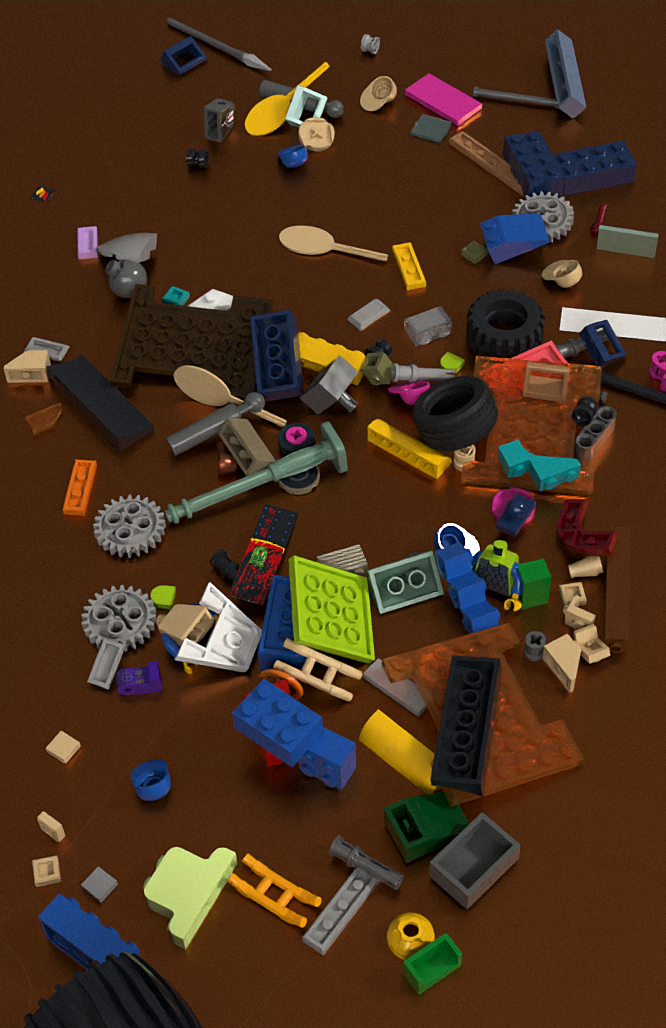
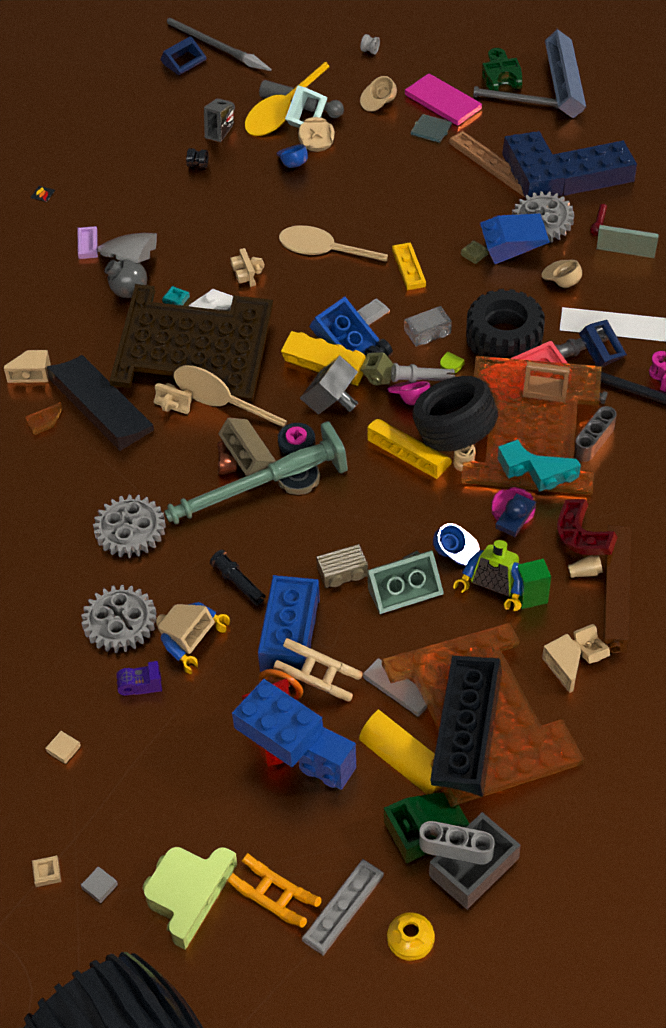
light grey tile [24,337,69,362] -> none
tan tile [37,811,65,842] -> none
blue brick [38,893,140,970] -> none
orange tile [62,459,97,516] -> none
light grey tile [87,638,126,690] -> none
blue cap [131,759,171,801] -> none
lime tile [150,585,176,610] -> none
dark grey piece [166,392,265,456] -> none
white wing [175,582,262,673] -> none
black sticker [228,504,298,605] -> none
dark blue brick [250,309,304,402] -> none
lime plate [288,555,375,664] -> none
flat silver pin [328,835,404,890] -> none
green panel [403,933,462,995] -> none
blue brick [435,542,500,639] -> none
dark grey bush [524,631,546,661] -> none
tan tile [558,582,587,607] -> none
tan bracket [563,595,596,630] -> none
black wheel [571,397,599,426] -> none
none -> tan hips [154,383,193,414]
none -> tan hips [230,248,265,287]
none -> blue slope [309,297,380,355]
none -> light grey beam [419,821,494,864]
none -> dark green piece [482,48,522,91]

